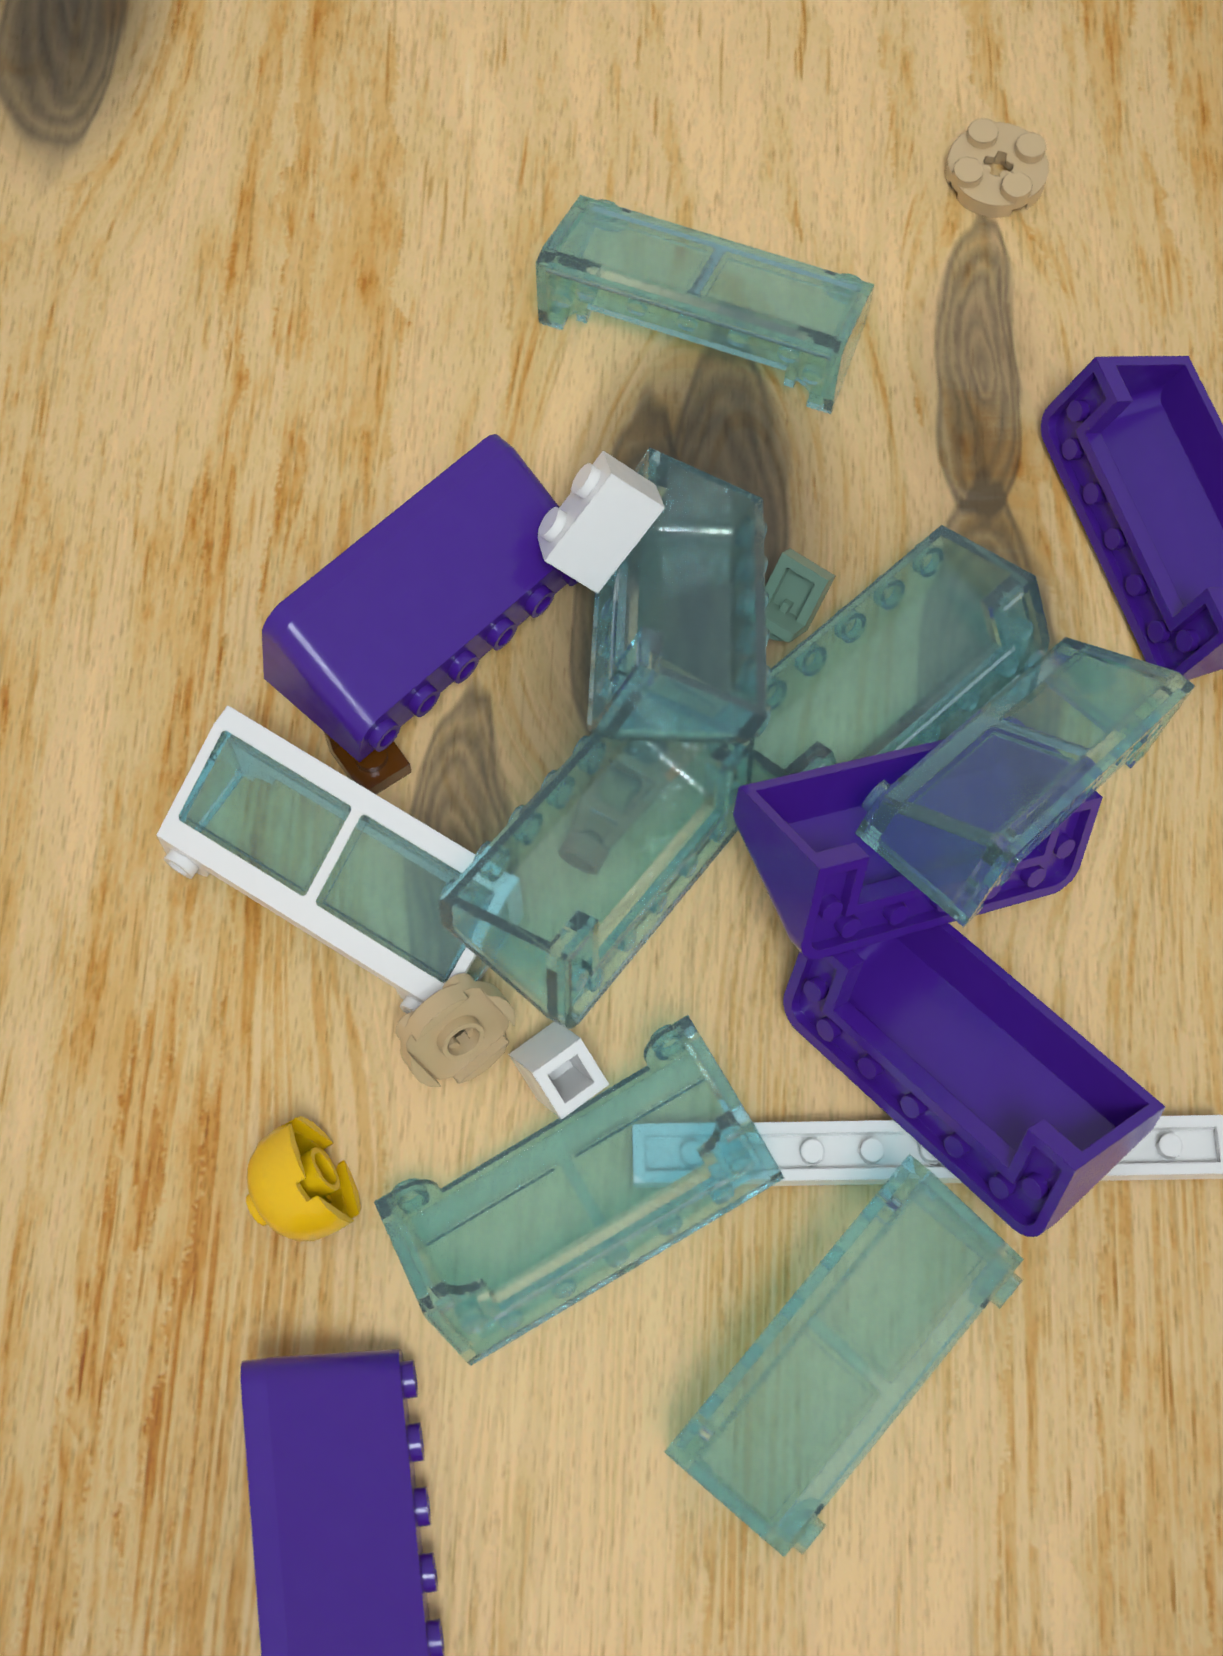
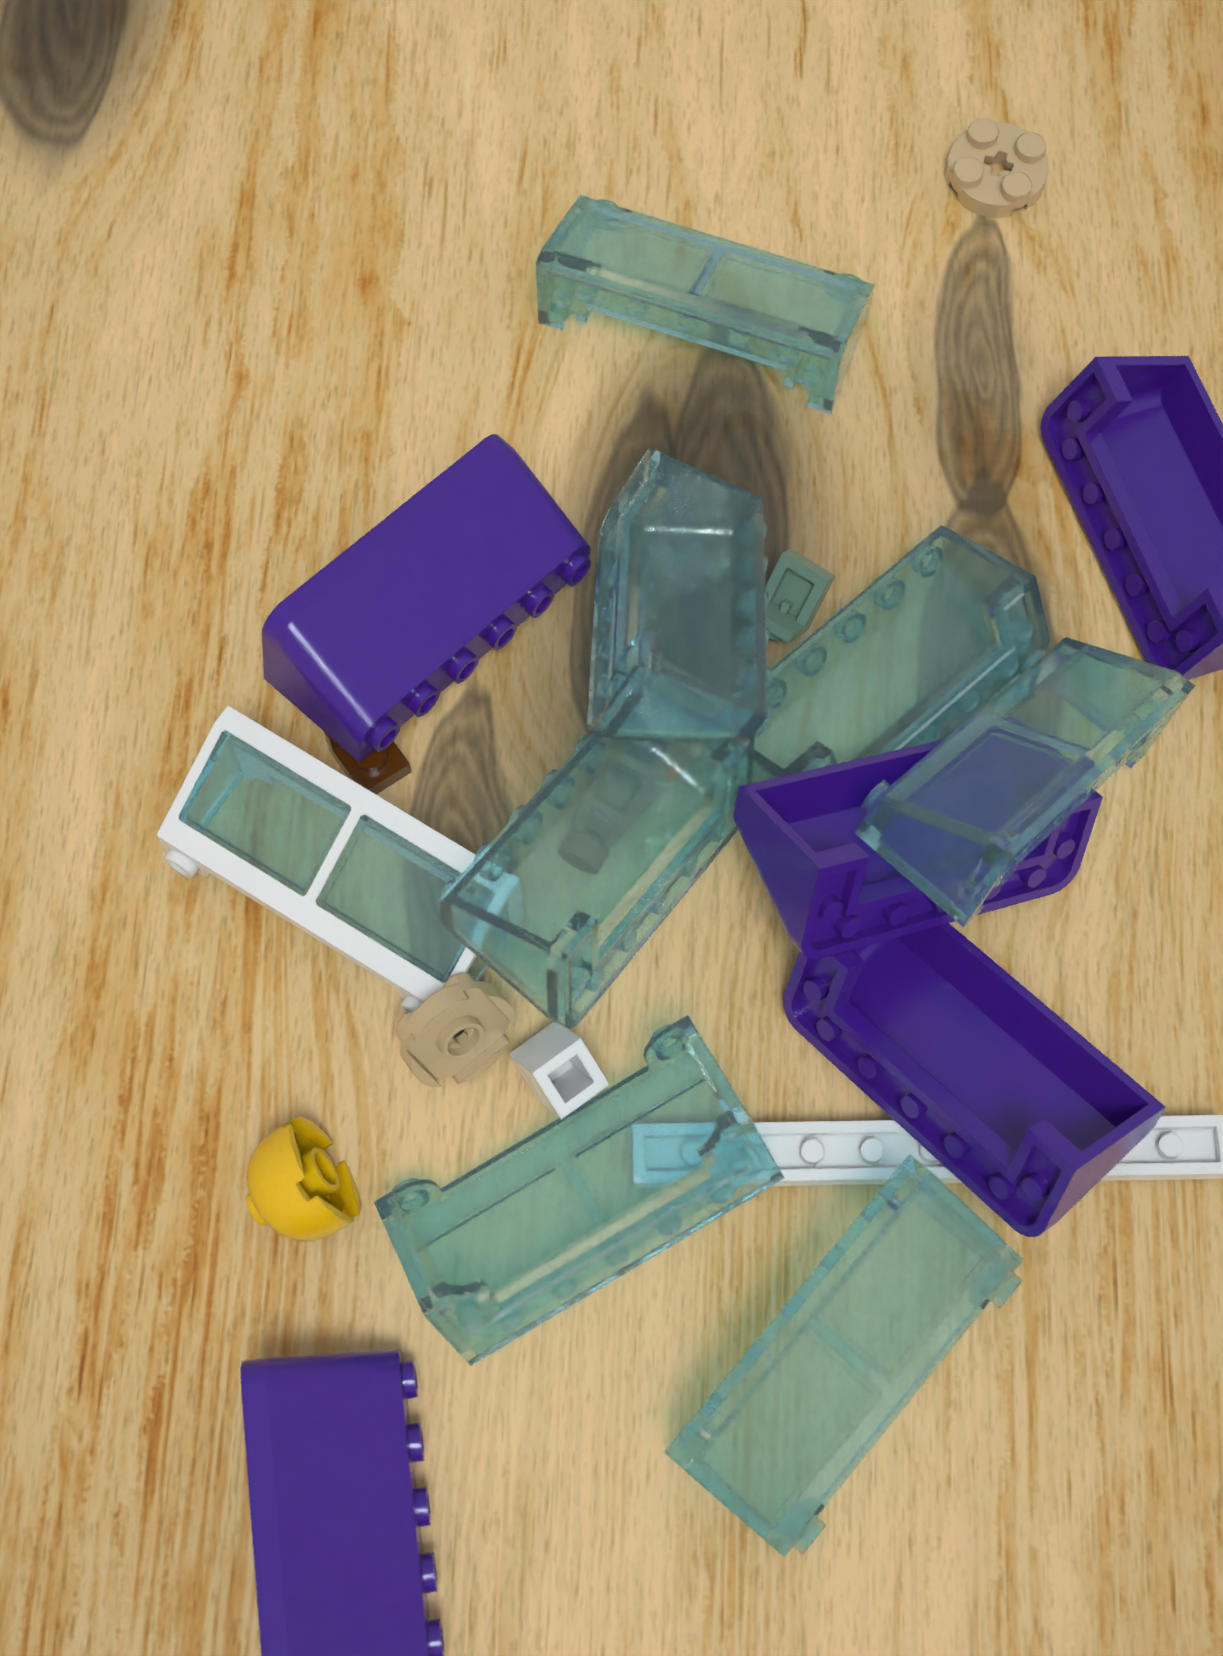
white brick [537,451,665,594] -> none

